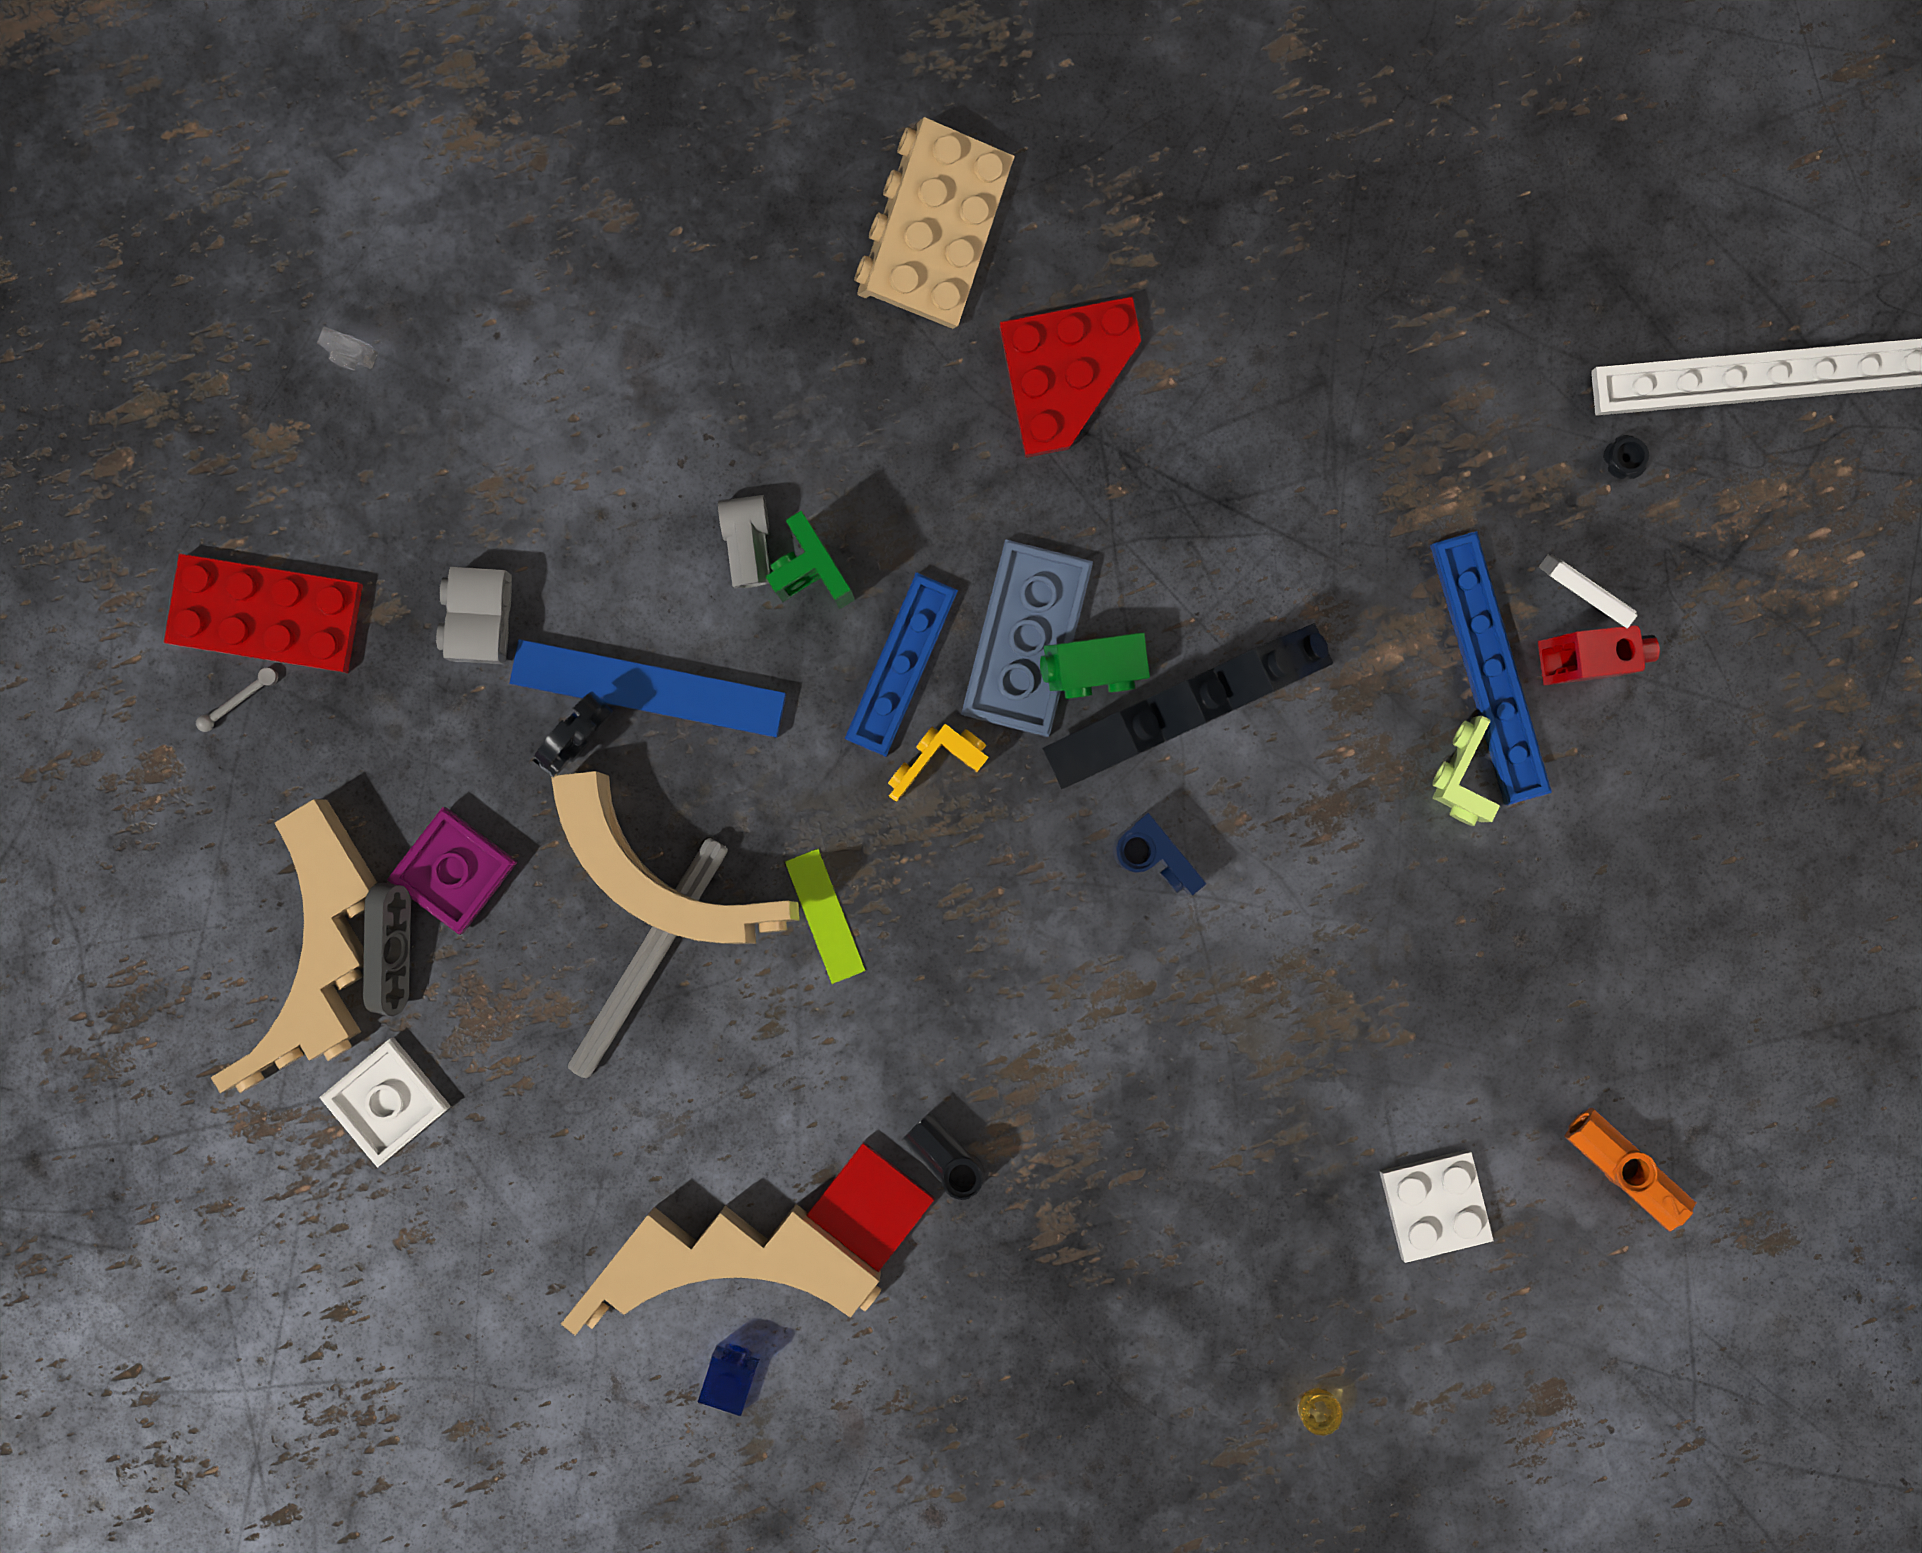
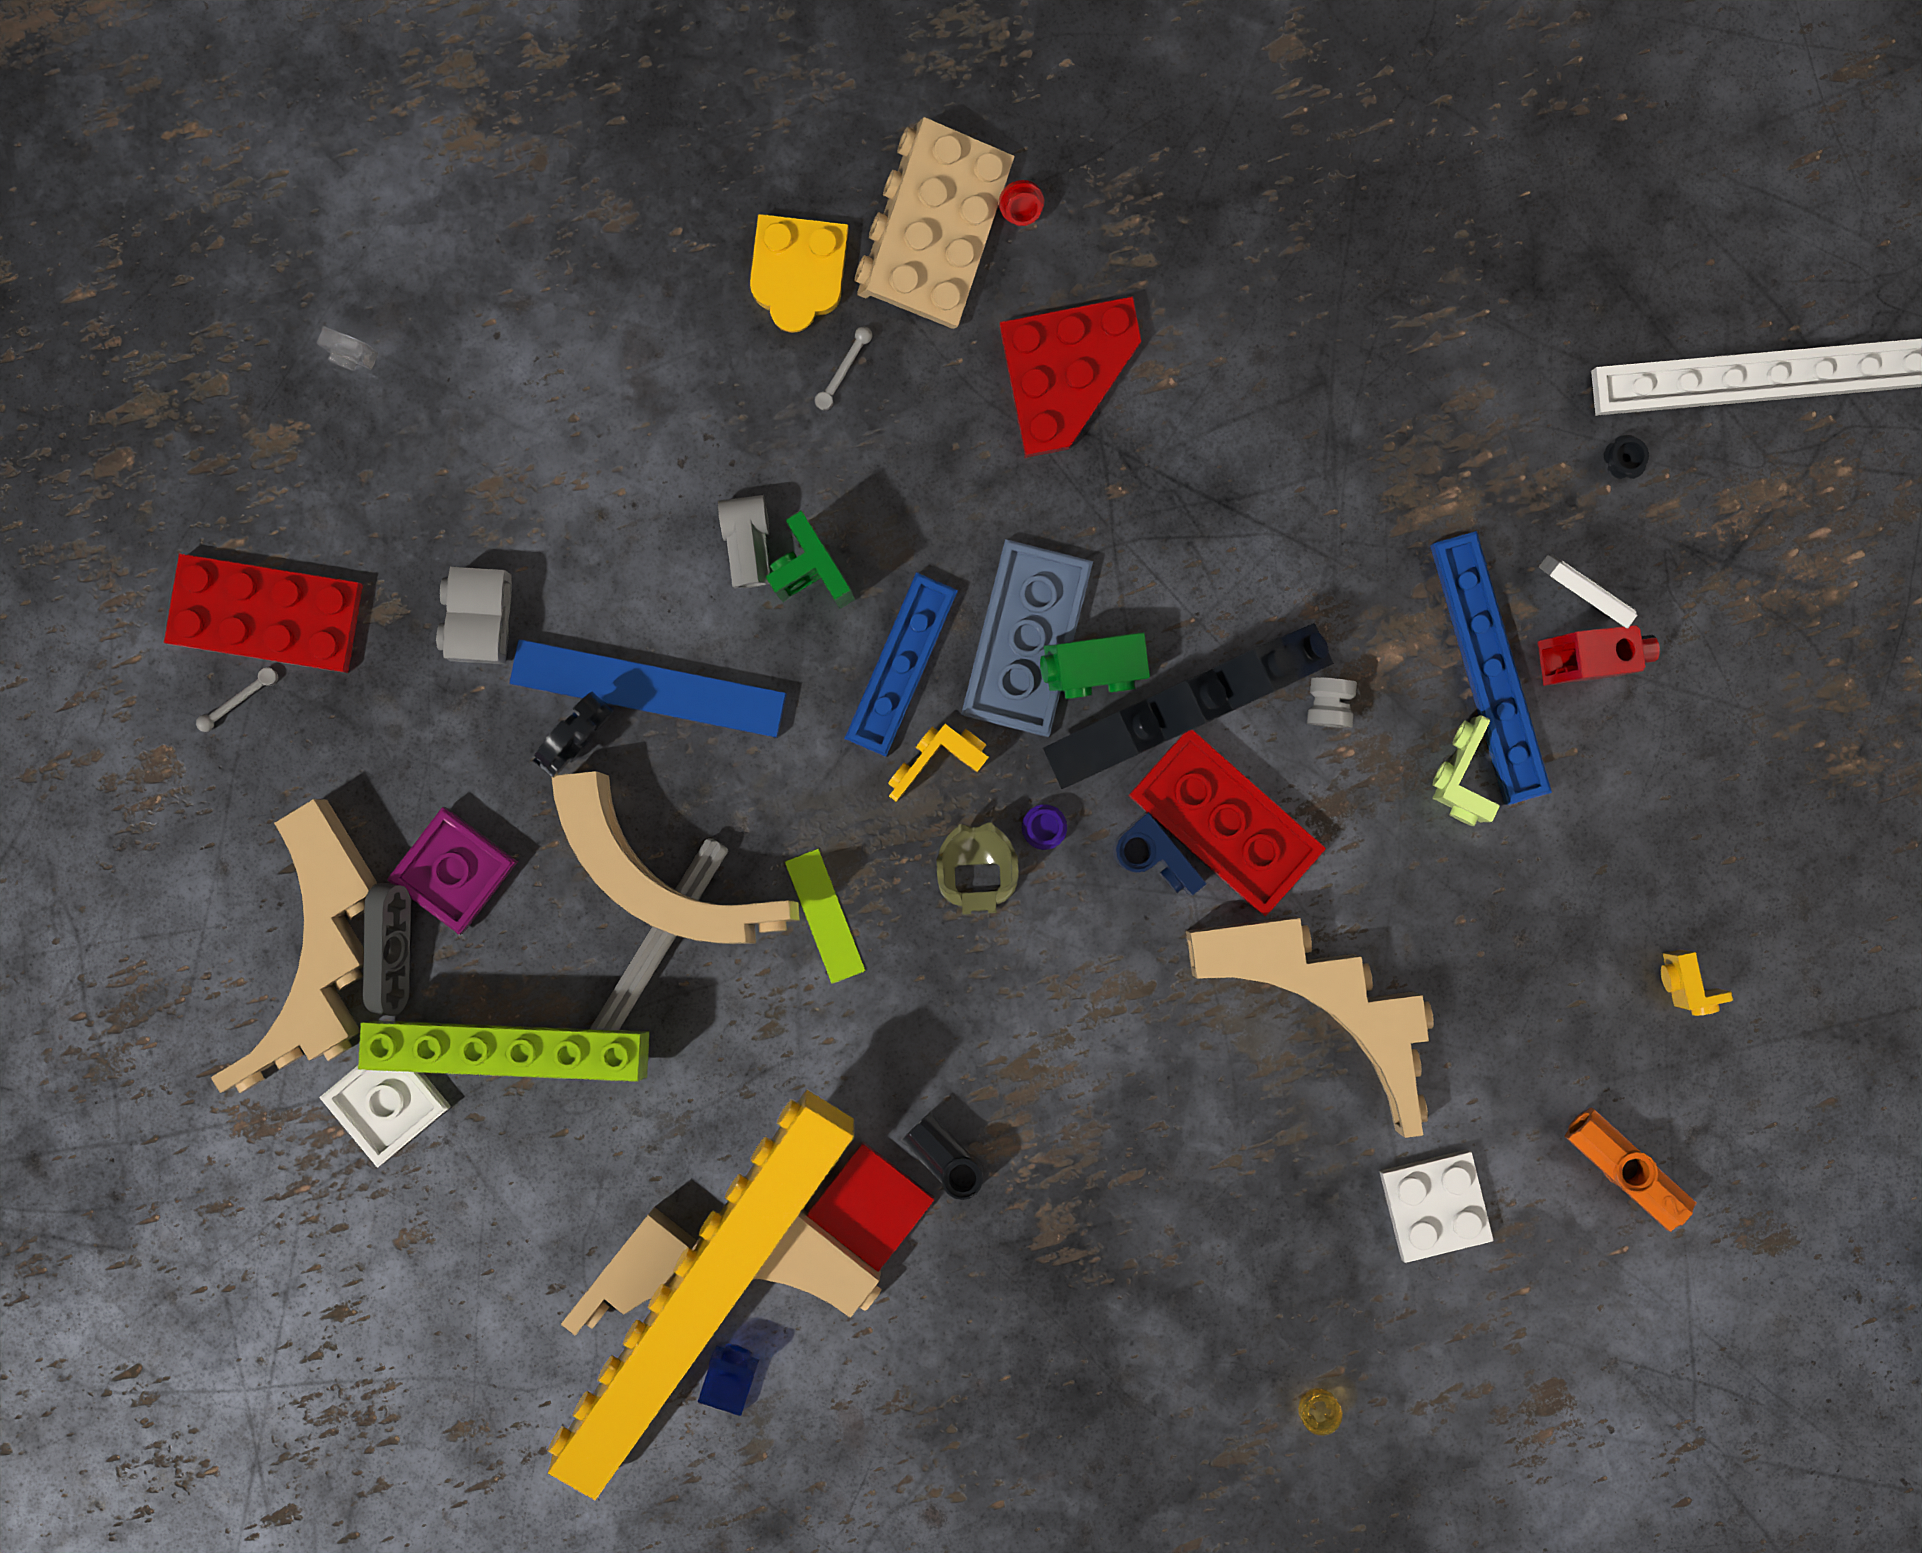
none -> lime brick [358,1020,649,1081]
none -> yellow brick [548,1089,854,1500]
none -> yellow plate [750,214,849,333]
none -> light grey hinge [815,326,873,411]
none -> olive helmet [937,822,1018,915]
none -> red plate [999,180,1044,226]
none -> dark purple plate [1022,804,1067,850]
none -> red plate [1128,730,1326,917]
none -> tan arch [1186,916,1434,1138]
none -> light grey wheel [1307,678,1357,728]
none -> yellow bracket [1661,950,1733,1016]

